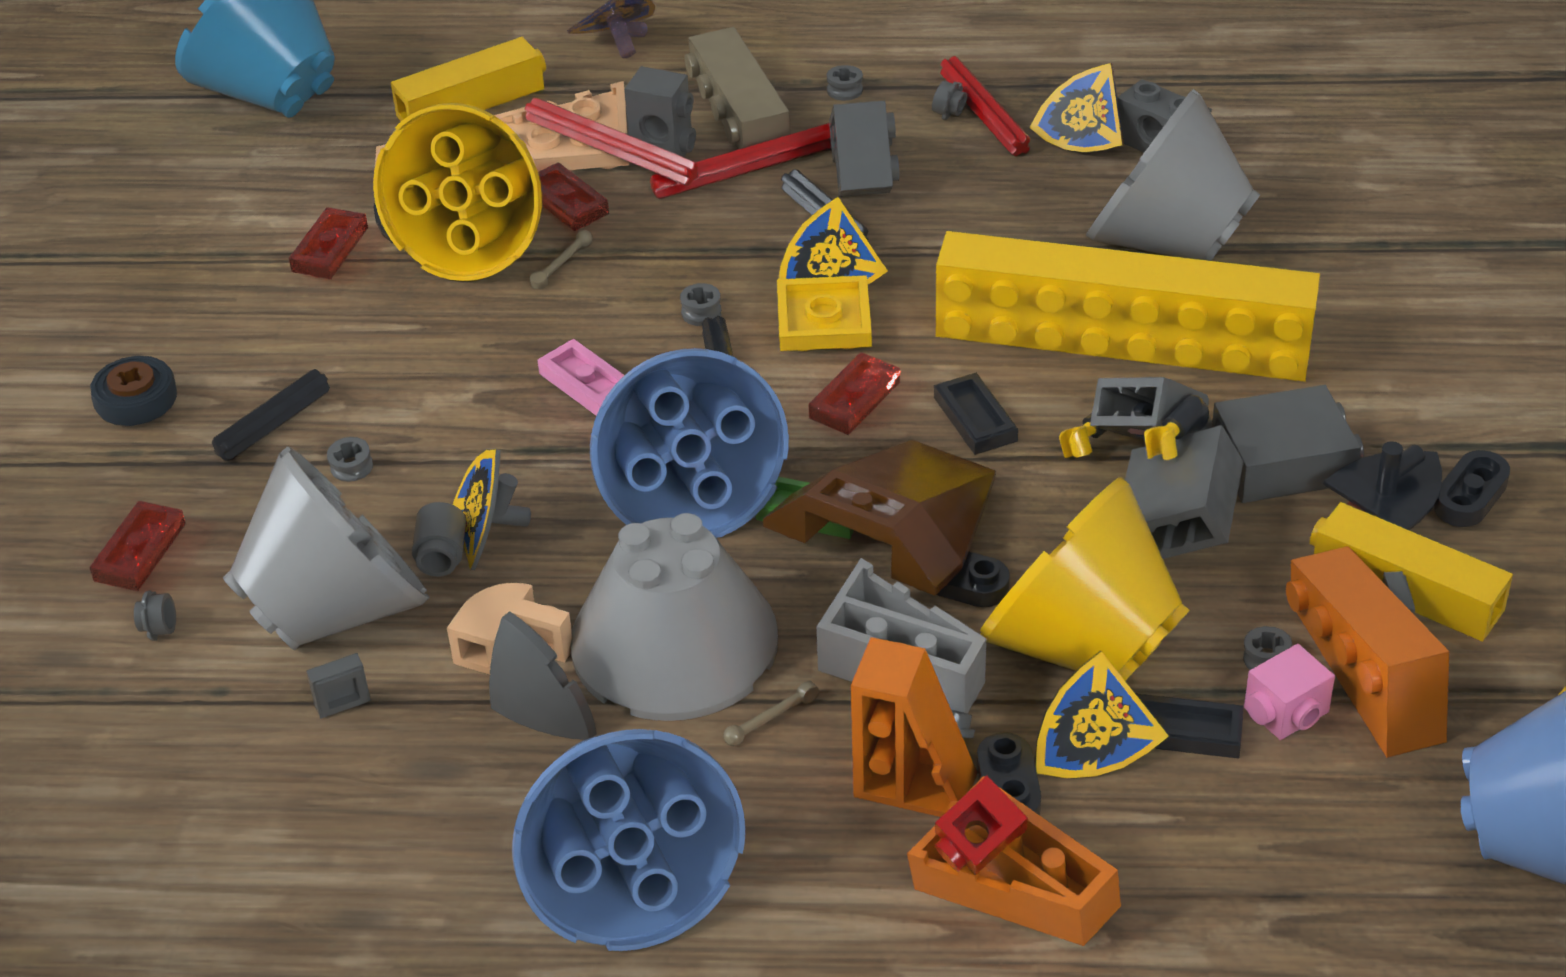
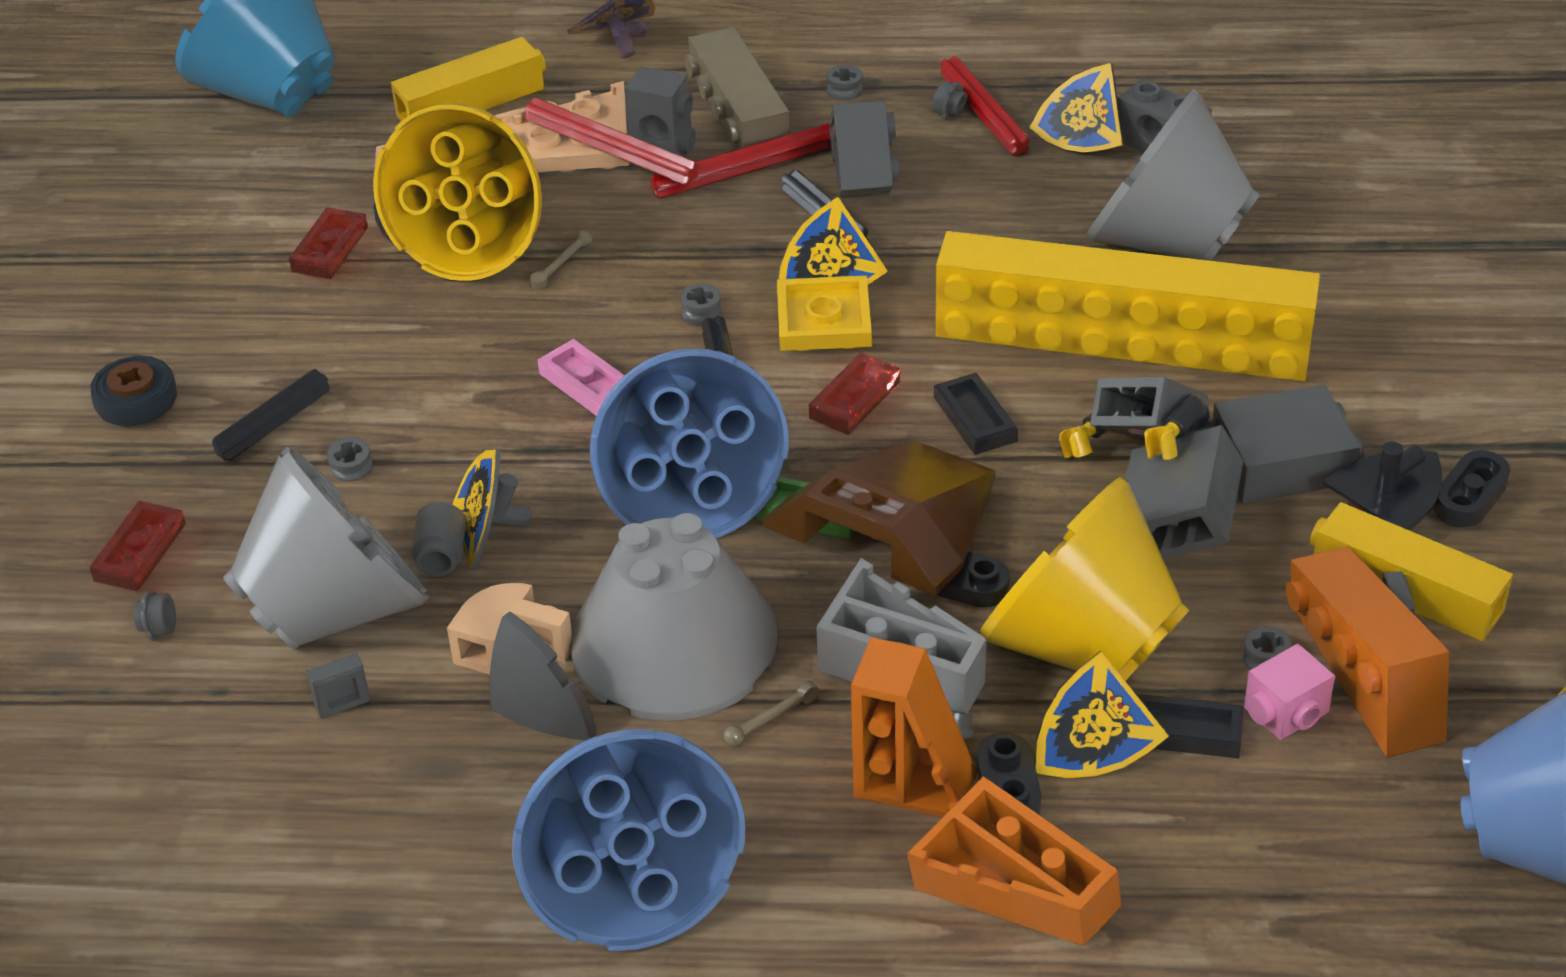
clear red plate [538,162,609,231] -> none
red brick [934,775,1028,875] -> none

